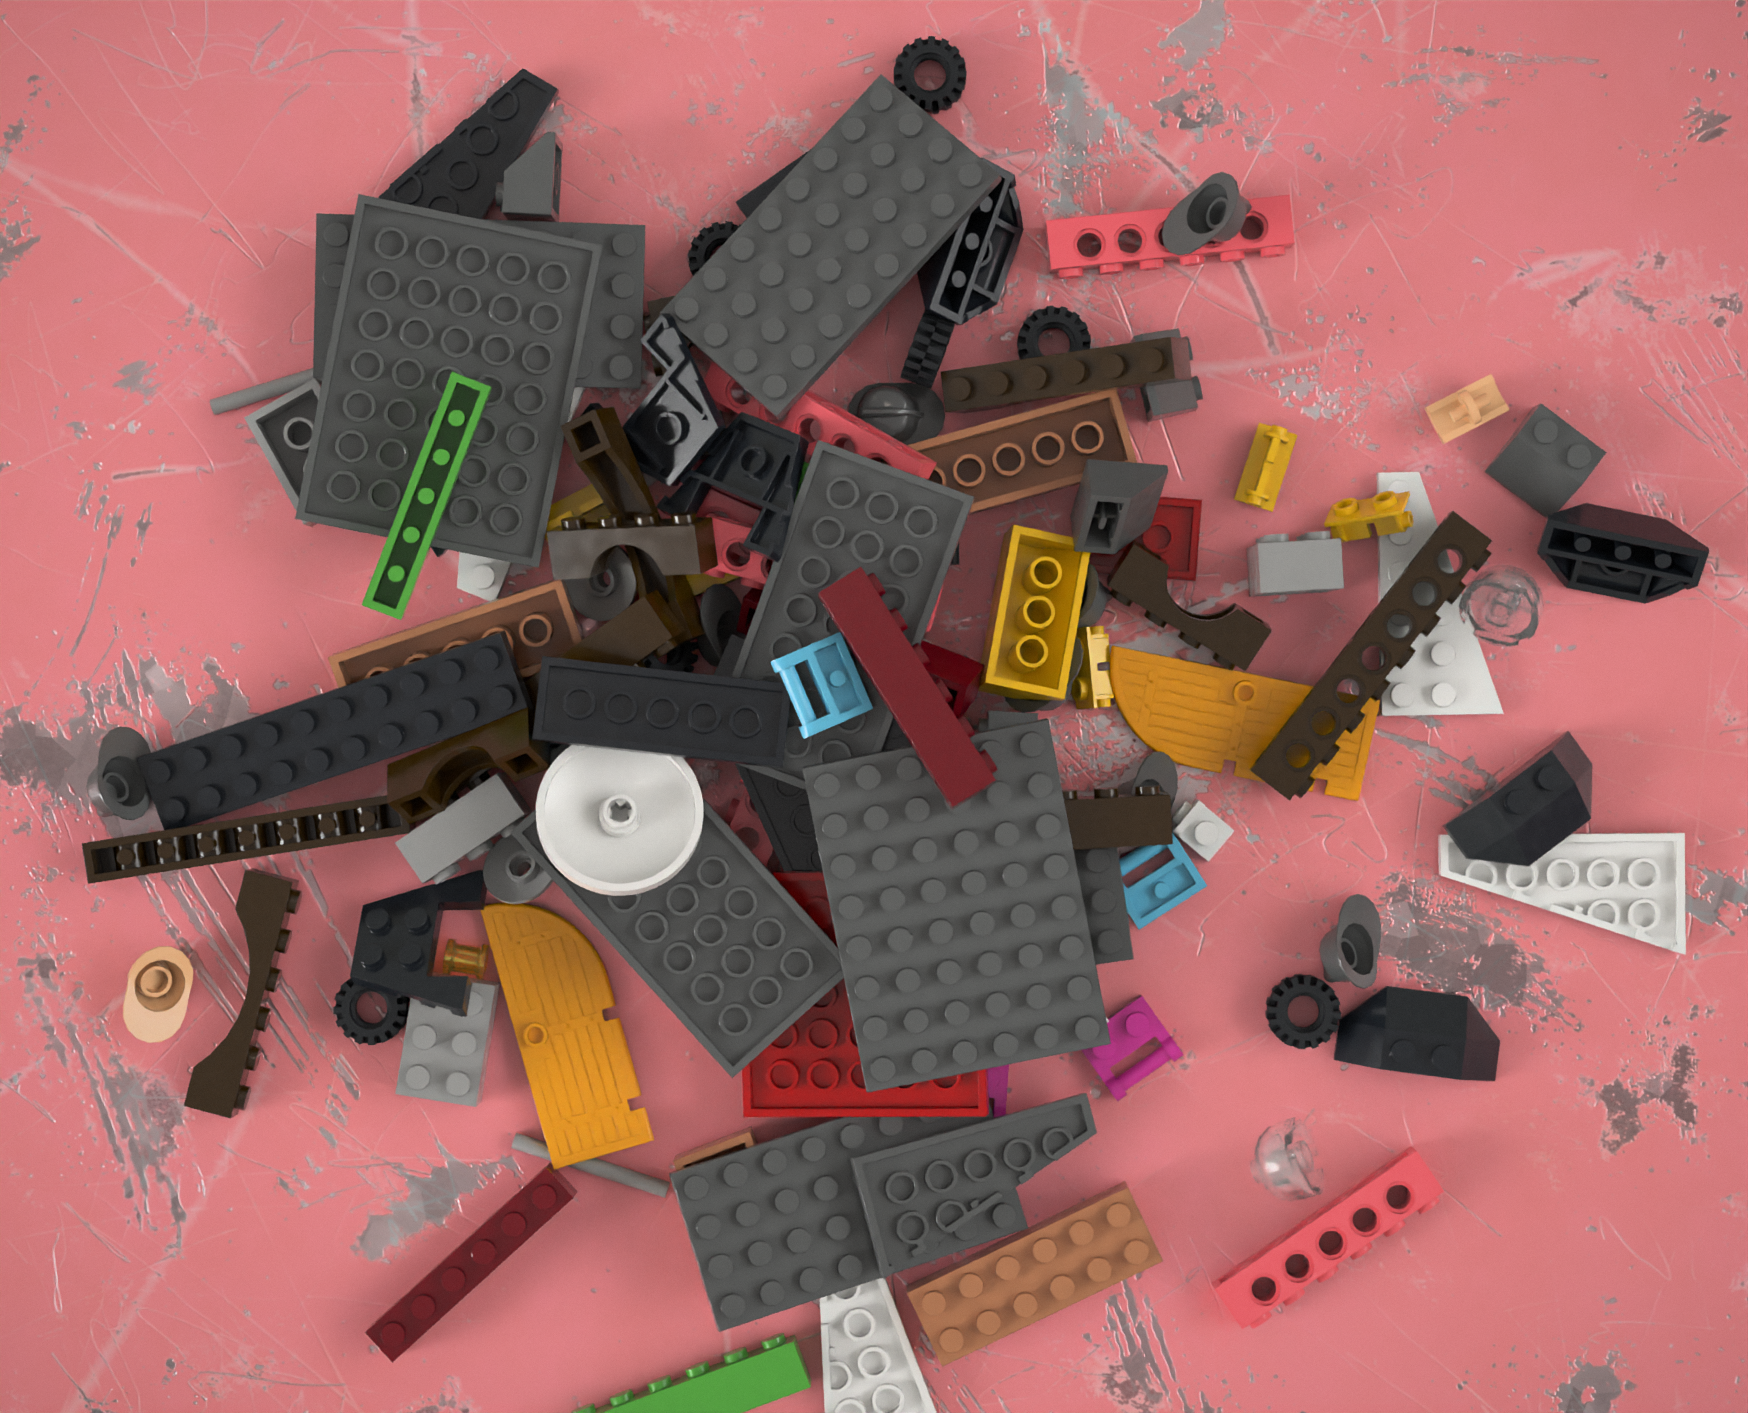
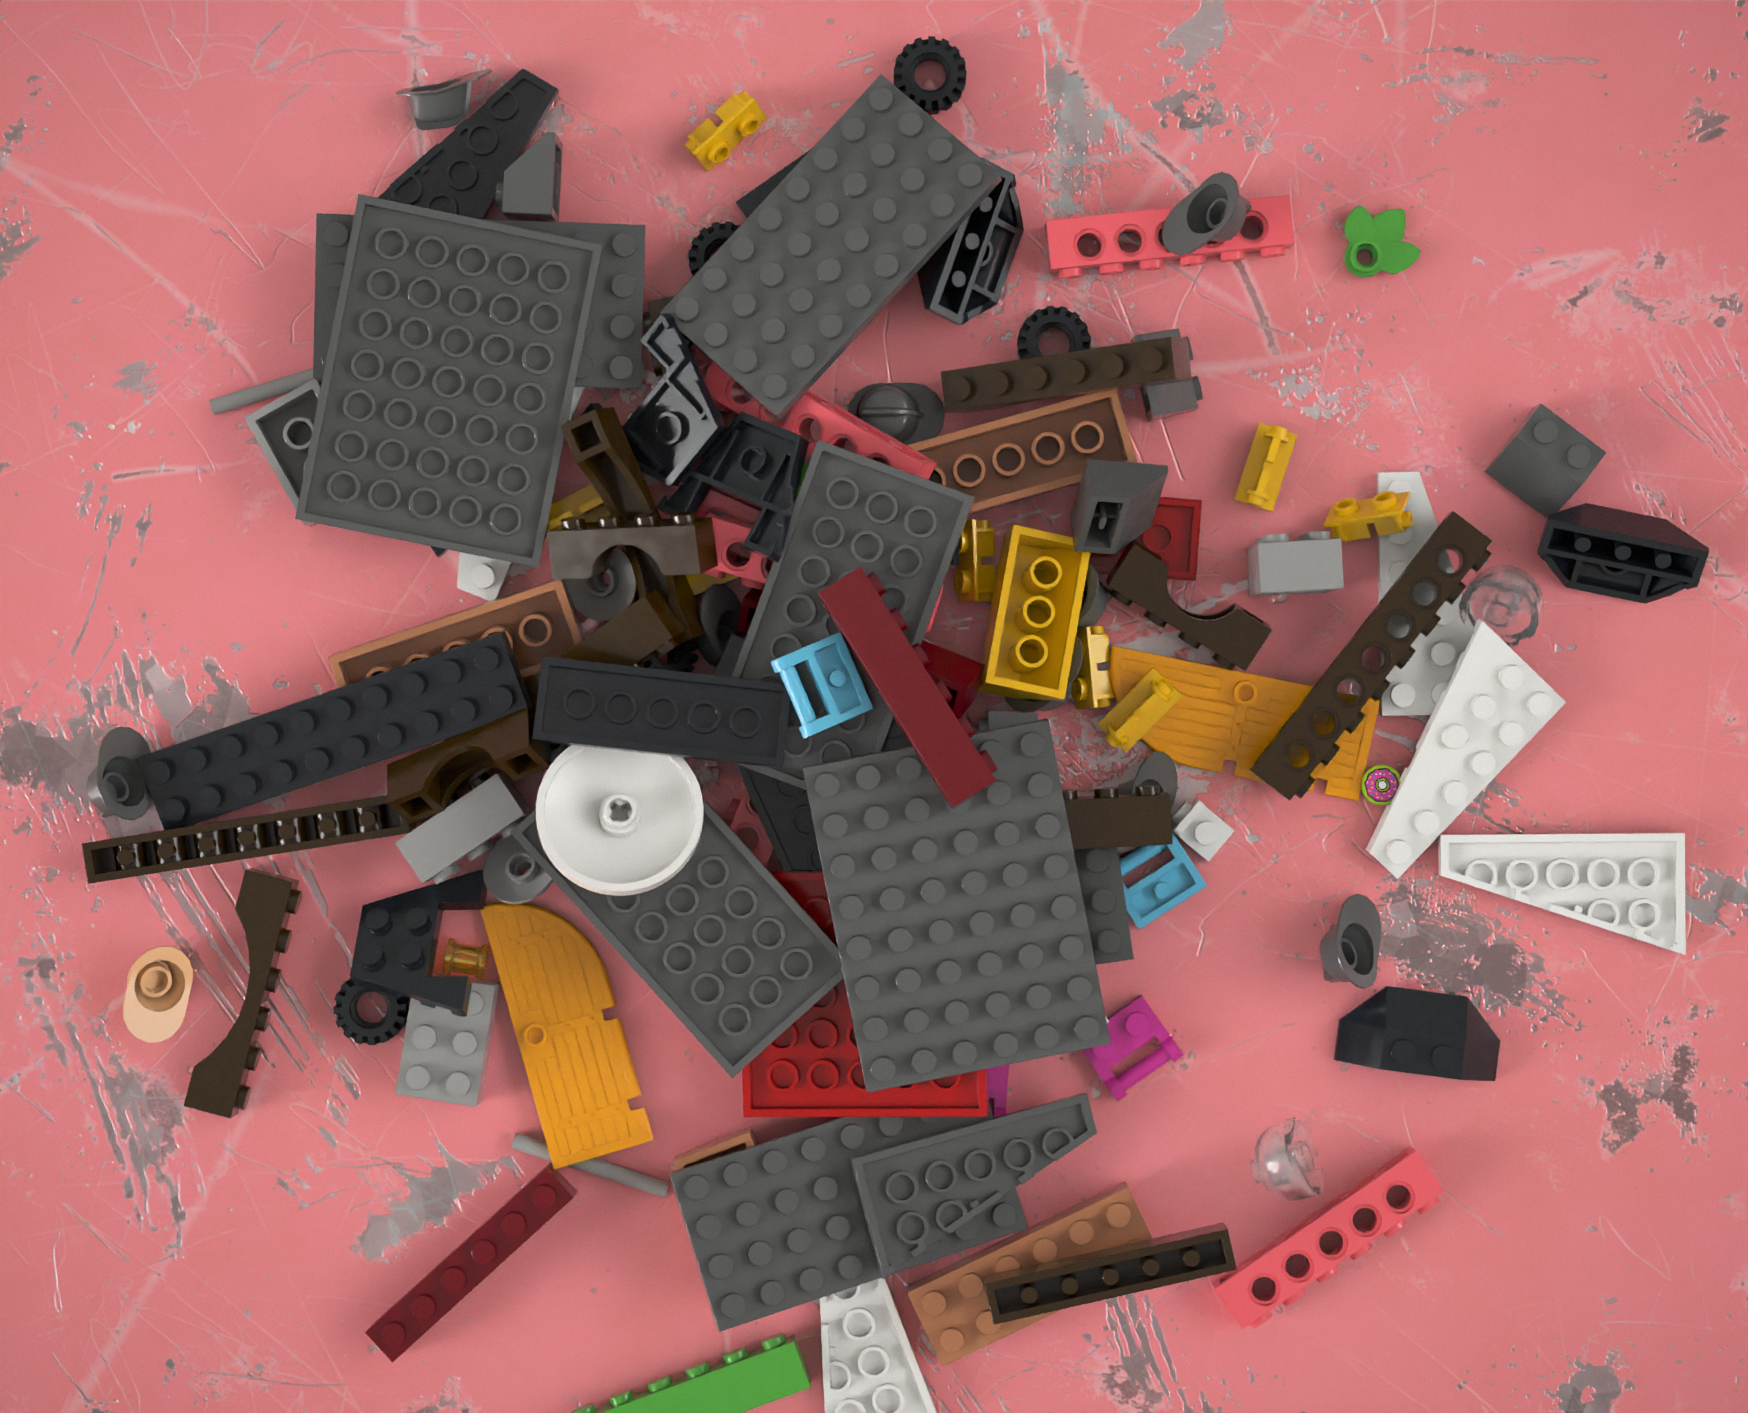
bright green brick [362,372,493,620] -> none
black tyre [900,309,955,389] -> none
black tyre [1265,974,1341,1049] -> none
light nougat hips [1424,374,1510,444] -> none
black wedge [1443,731,1592,867] -> none
none -> dark grey piece [396,69,492,130]
none -> yellow hinge [684,90,767,171]
none -> yellow hinge [953,520,996,603]
none -> dark brown brick [983,1222,1237,1325]
none -> yellow hinge [1097,667,1183,752]
none -> bright green plate [1344,205,1421,278]
none -> tile [1361,765,1401,805]
none -> white wing [1366,618,1566,879]

